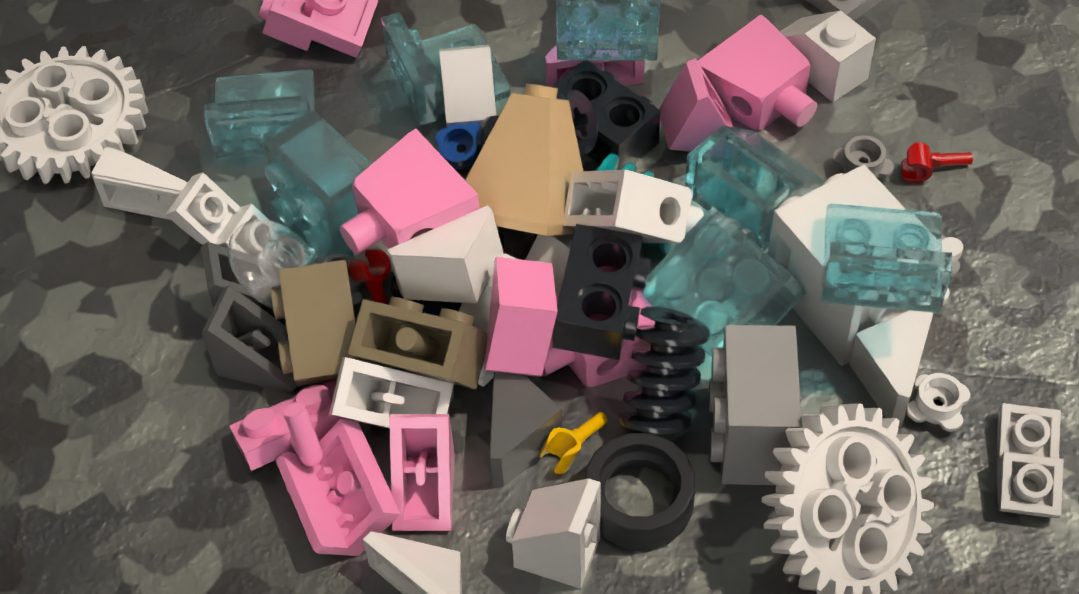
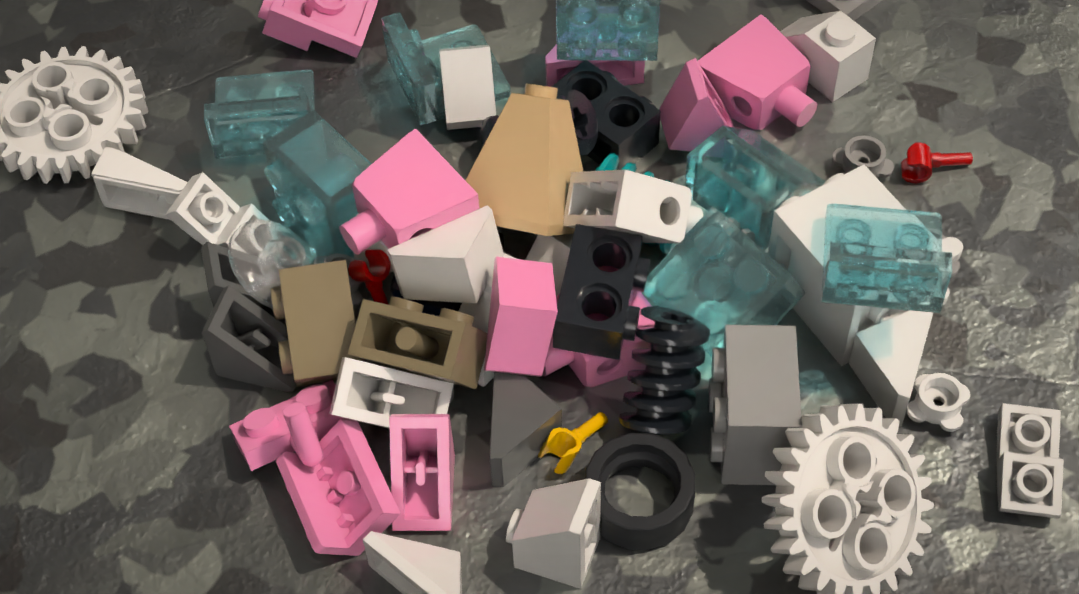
blue plate [435,123,482,172] -> none

